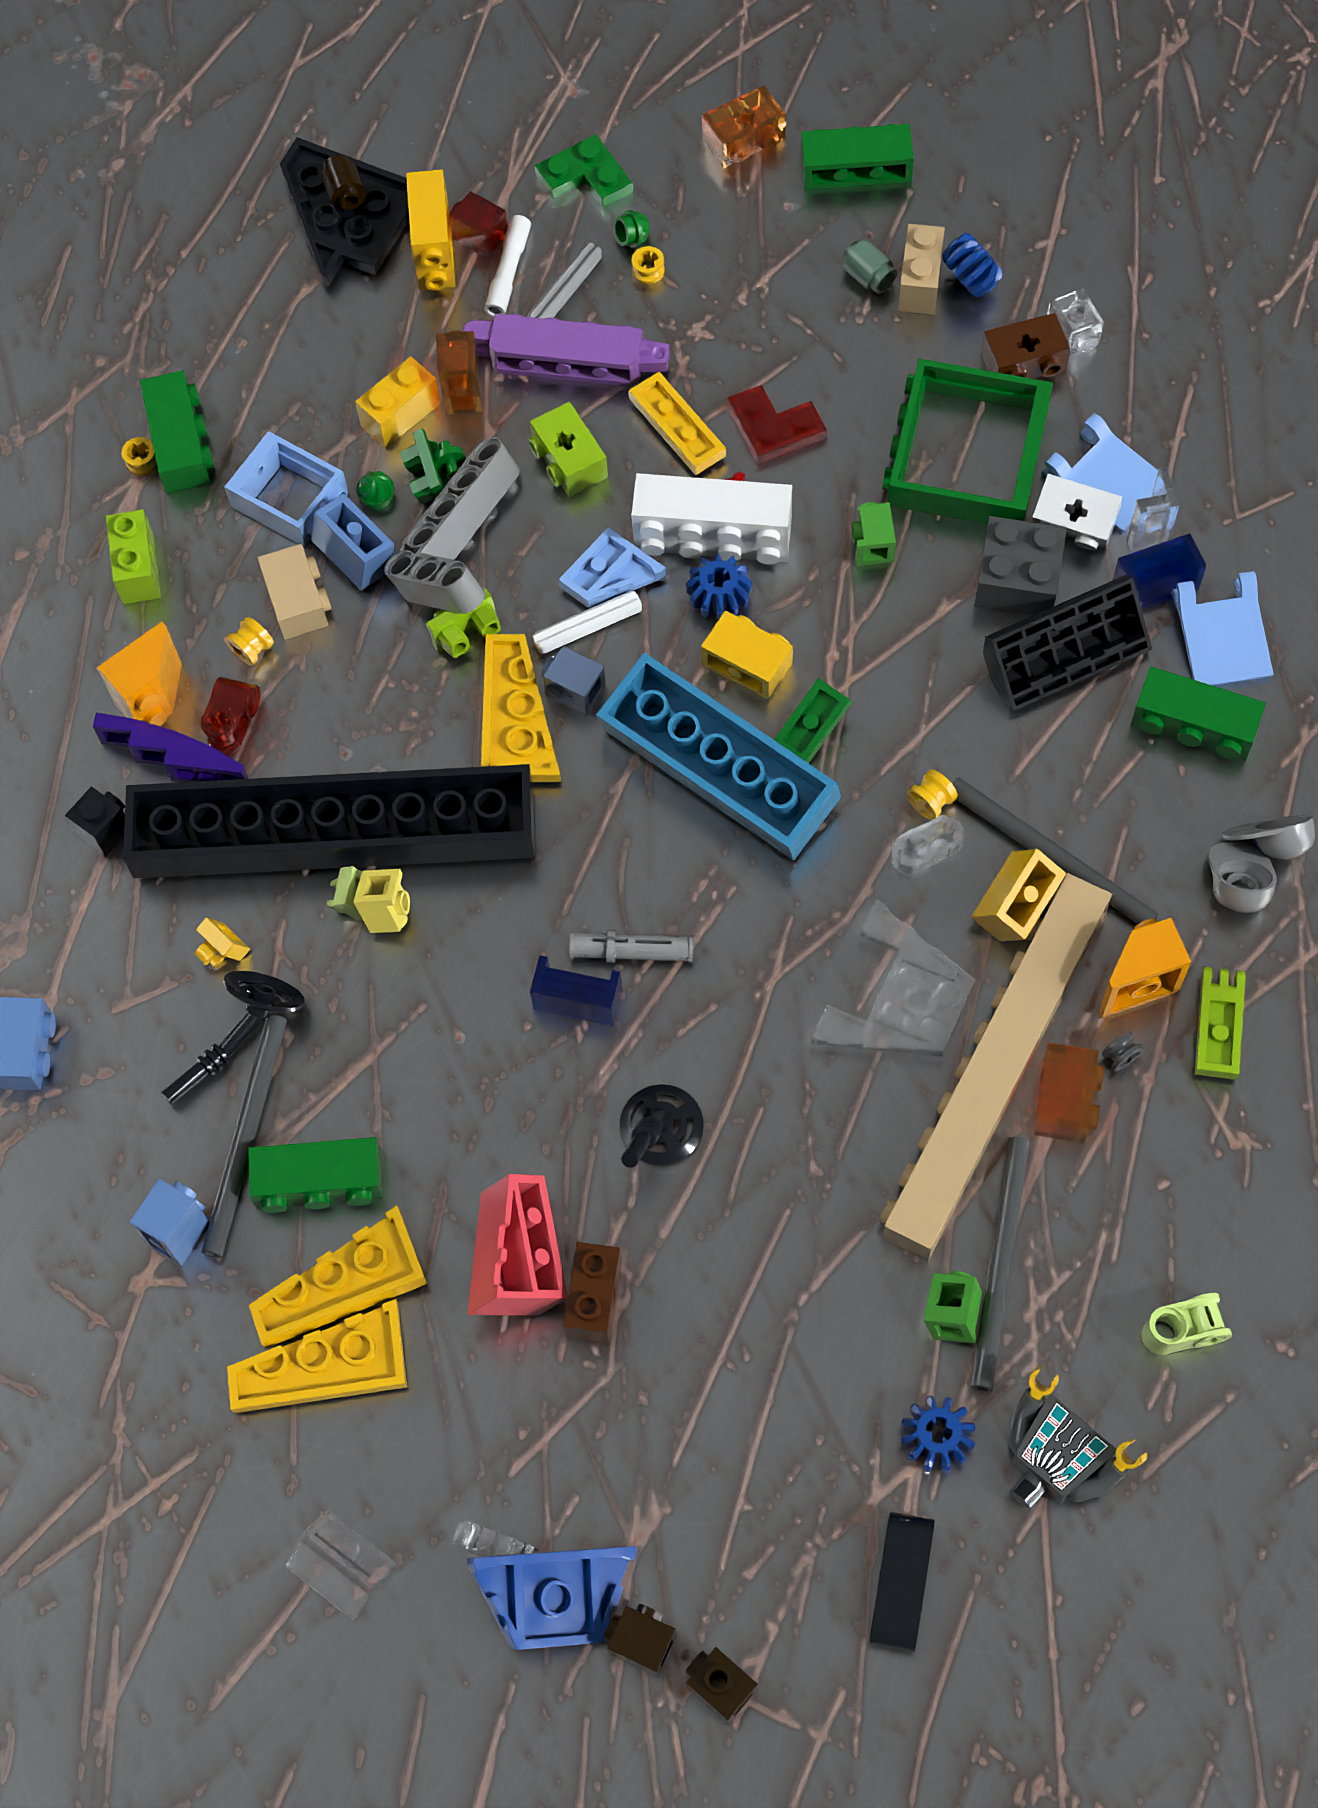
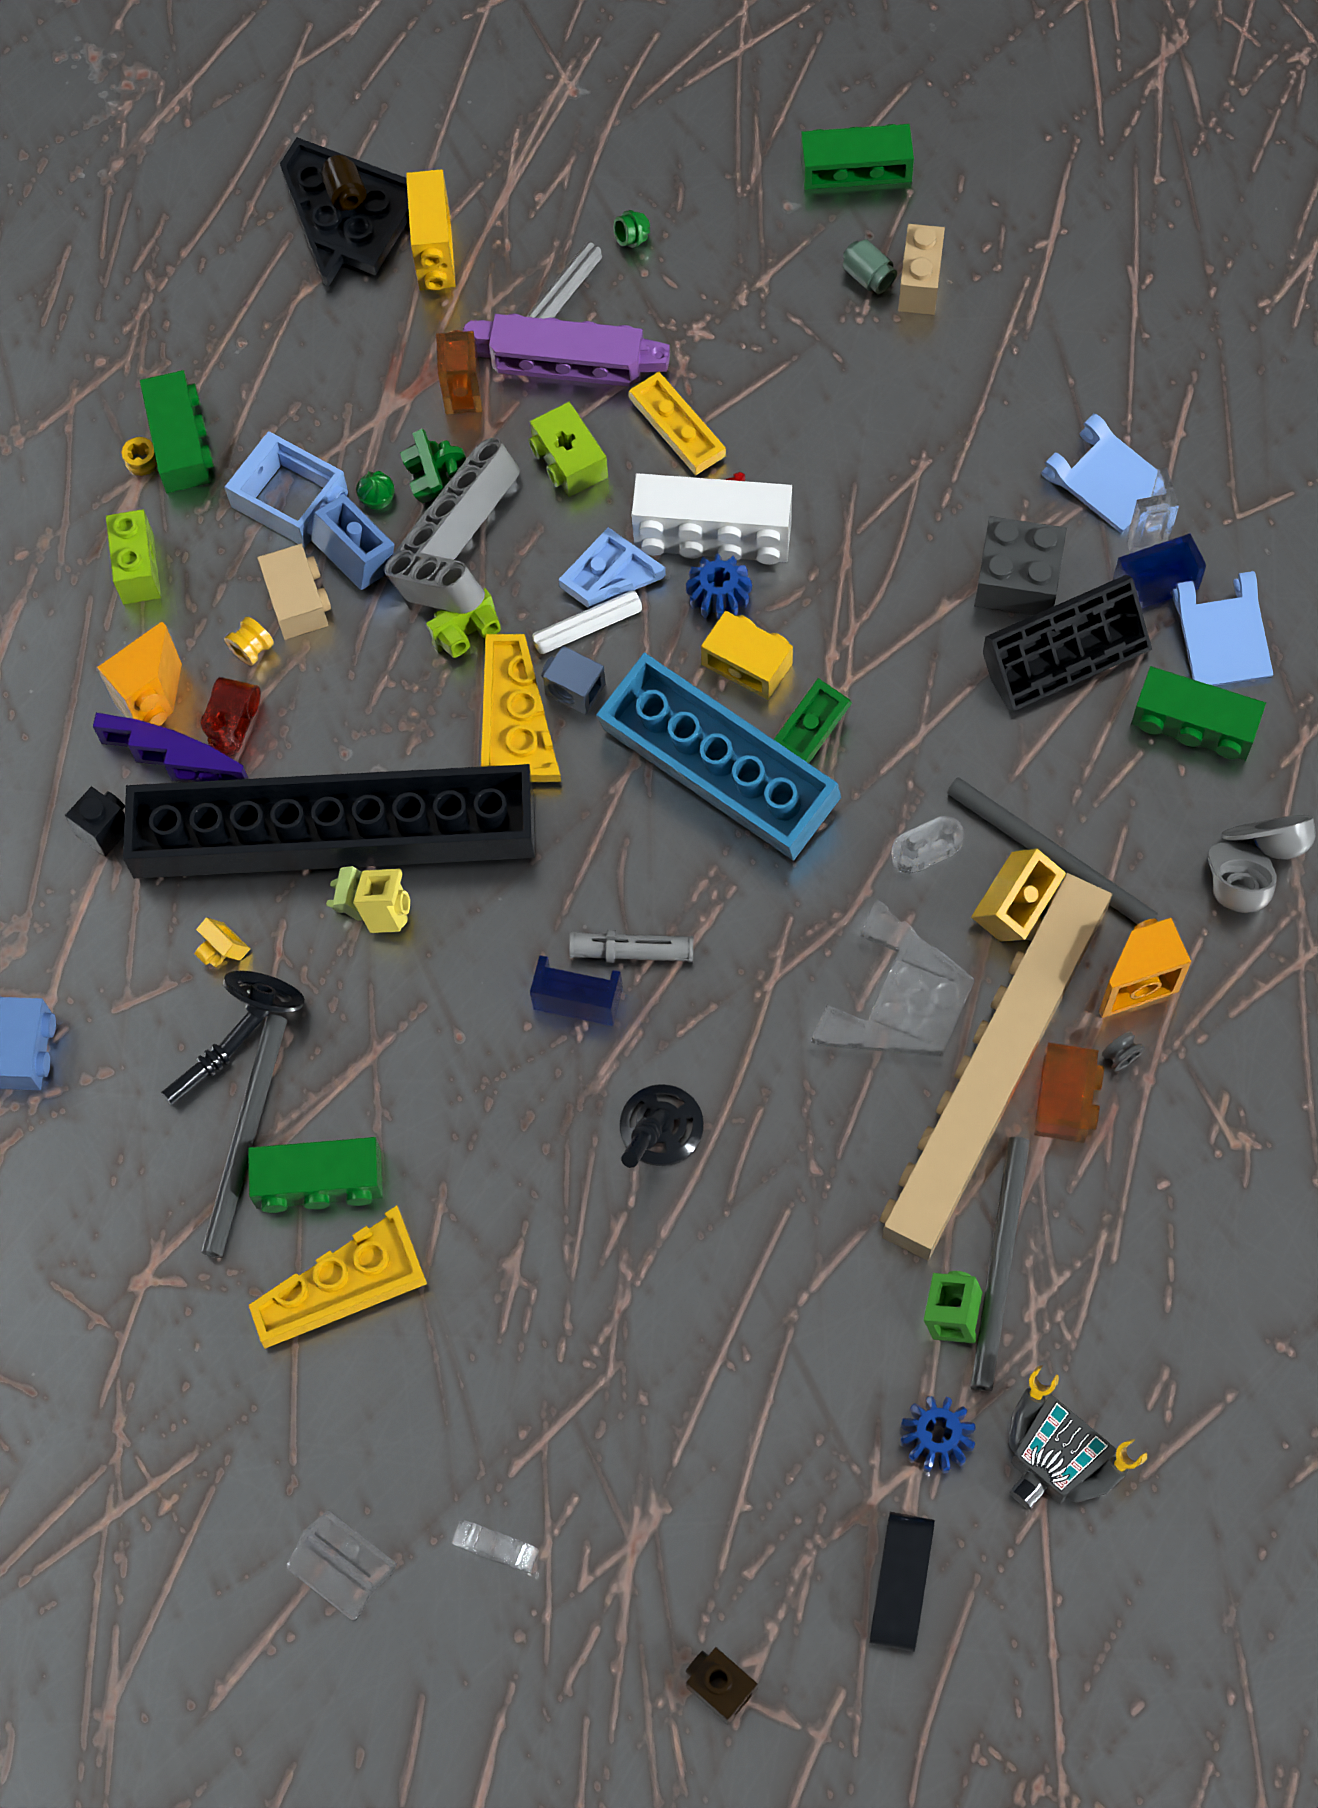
medium blue brick [129,1179,210,1266] -> none
yellow wing [227,1299,407,1413] -> none
yellow brick [355,356,441,449] -> none
clear red brick [449,191,508,258] -> none
coral wedge [467,1174,568,1316] -> none
blue wing [467,1546,637,1650] -> none
white piece [484,215,531,317] -> none
green plate [534,134,633,208] -> none
reddish brown brick [563,1242,622,1345] -> none
dark brown brick [603,1604,677,1677] -> none
yellow bush [631,246,665,284] -> none
clear orange brick [702,85,786,168] -> none
clear red plate [727,385,827,464] -> none
bright green brick [851,502,896,566] -> none
green window [882,358,1053,524] -> none
yellow wheel [906,769,958,821] -> none
blue gear [942,233,1003,297] -> none
reddish brown brick [981,313,1070,379] -> none
white brick [1032,474,1122,551] -> none
clear brick [1047,288,1104,356] -> none
yellowish green piece [1141,1292,1232,1355] -> none
lime hinge [1194,966,1246,1080] -> none

